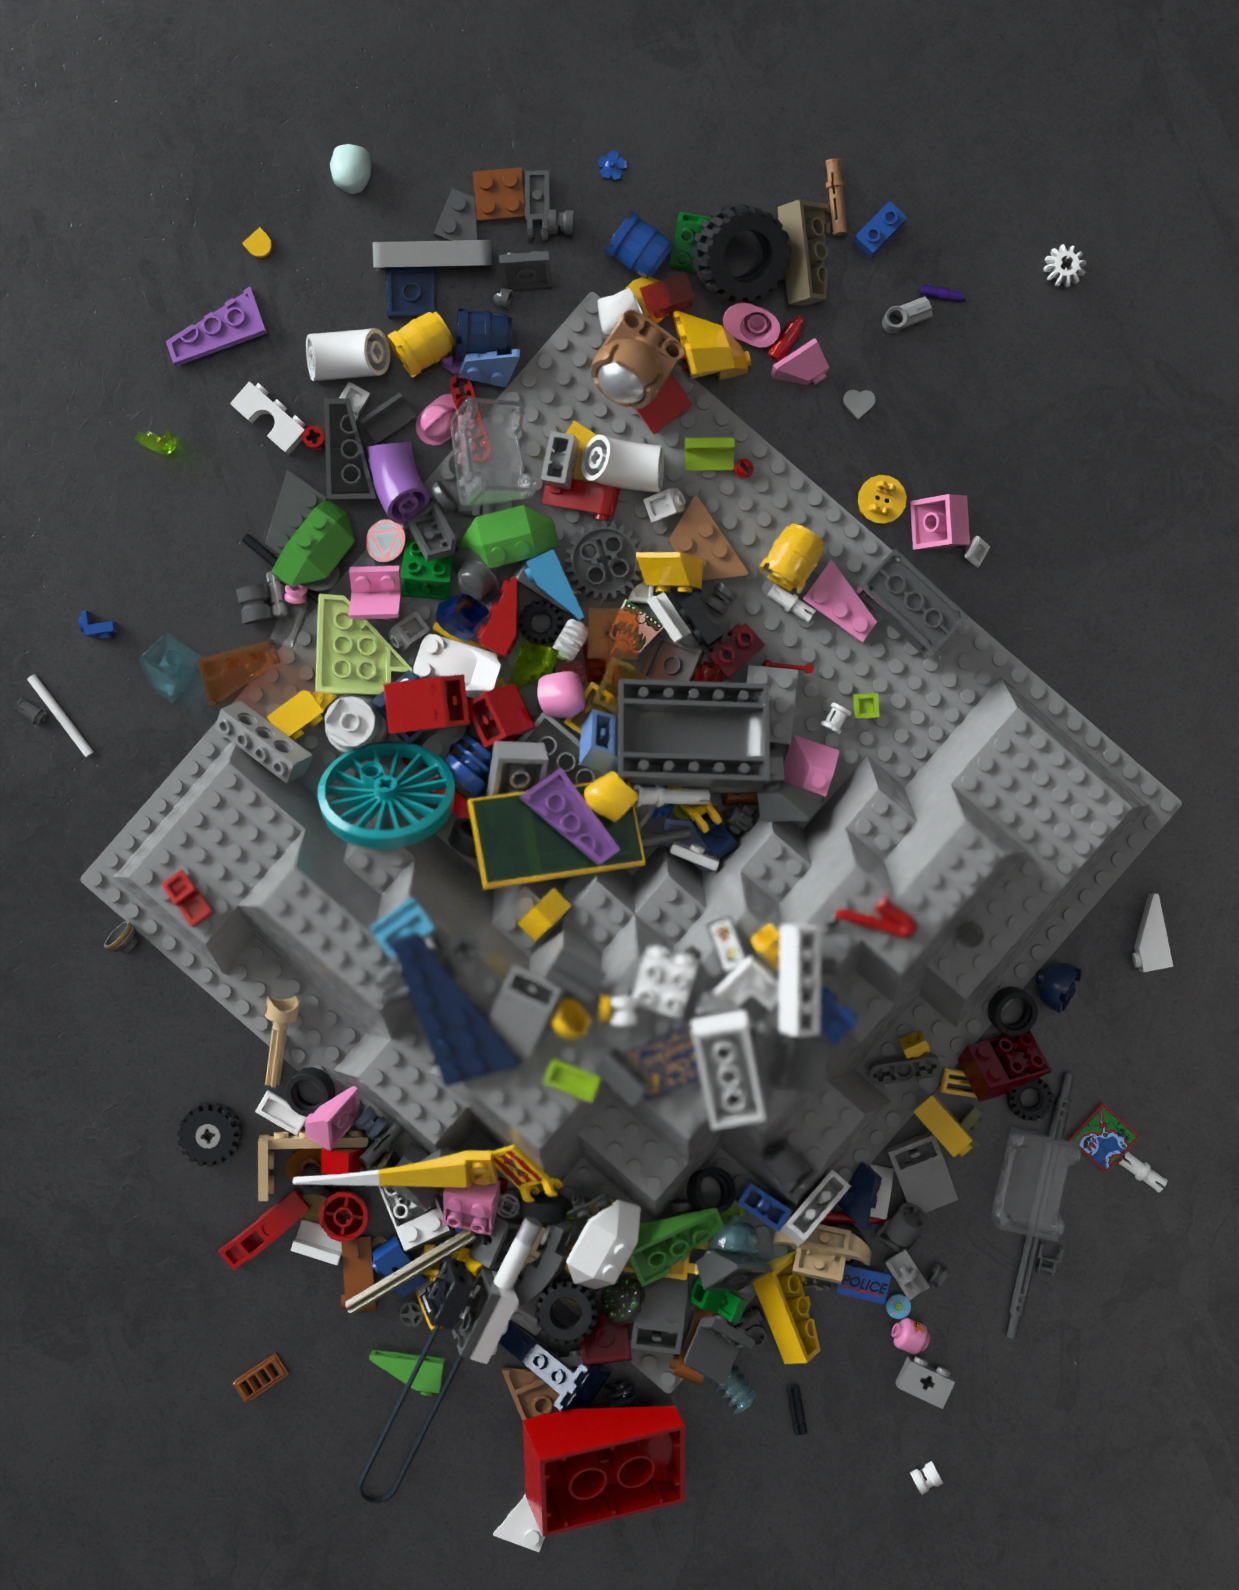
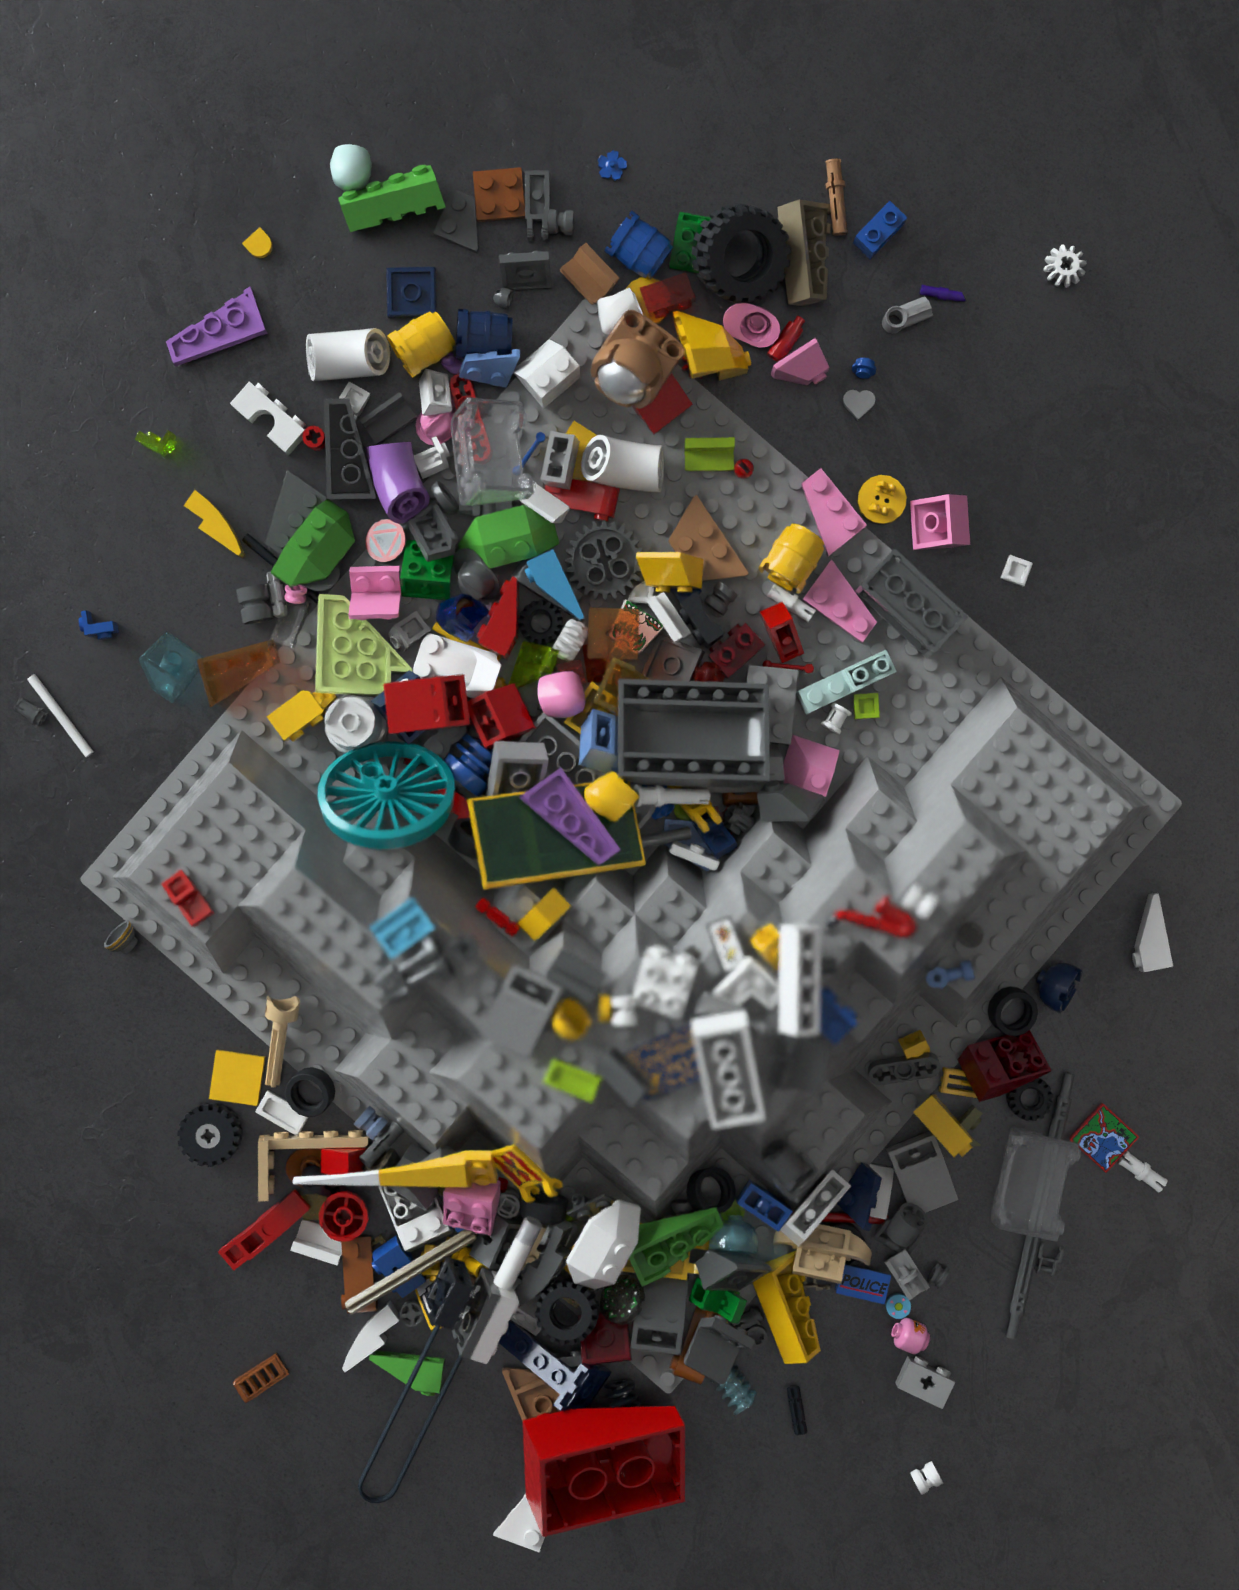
light grey brick [215,701,313,783] -> none
bright pink slope [305,1086,360,1151] -> none
light grey beam [373,240,493,267] -> none
dark blue wing [391,931,521,1087] -> none
white bracket [643,488,686,523] -> none
white slope [964,536,990,567] -> none
none -> yellow slope [184,490,245,558]
none -> yellow tile [209,1050,266,1106]
none -> bright green wedge [338,165,446,232]
none -> white slope [342,1301,400,1372]
none -> white bracket [414,436,450,479]
none -> white slope [419,369,452,416]
none -> red axle [475,898,520,937]
none -> blue hinge [512,432,545,476]
none -> white slope [513,339,581,409]
none -> white slope [514,482,570,523]
none -> medium nougat panel [560,243,620,305]
none -> red slope [760,602,804,663]
none -> light aqua slope [796,650,897,714]
none -> bright pink wing [801,468,867,557]
none -> blue plate [852,357,876,379]
none -> white wheel [901,883,938,920]
none -> medium blue leg [926,960,975,989]
none -> white tile [1000,555,1033,587]

